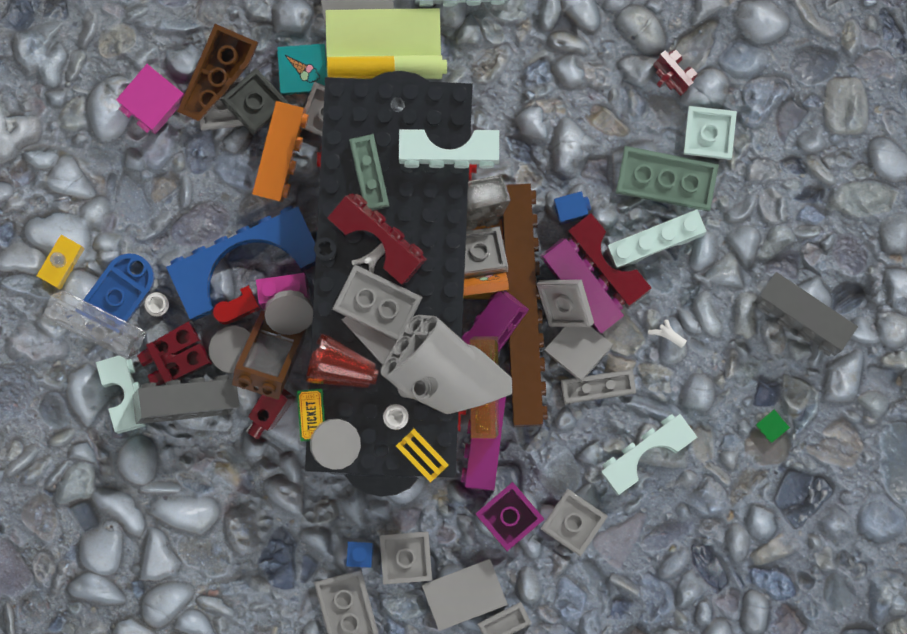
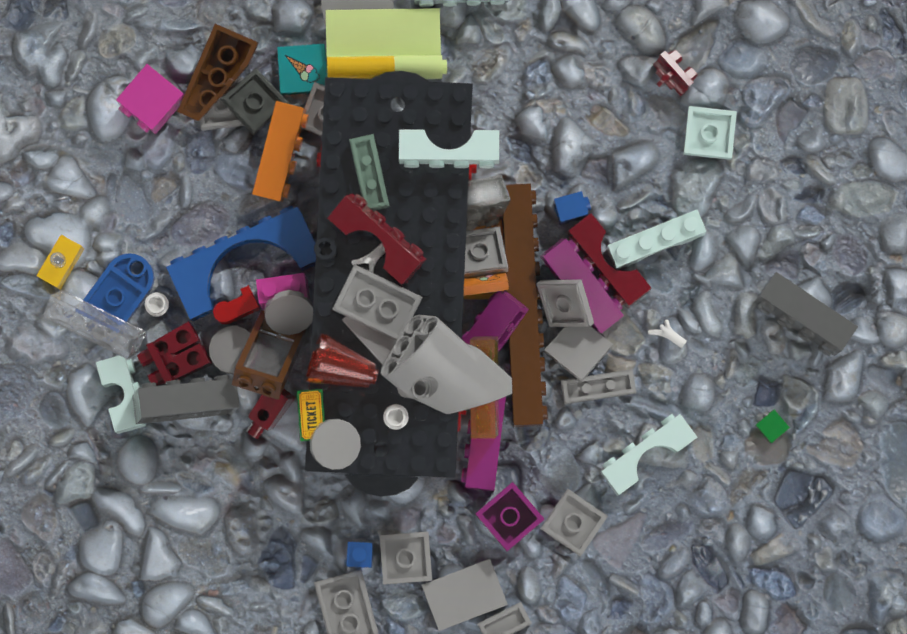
yellow tile [396,429,449,483] -> none
sand green tile [615,146,719,212] -> none

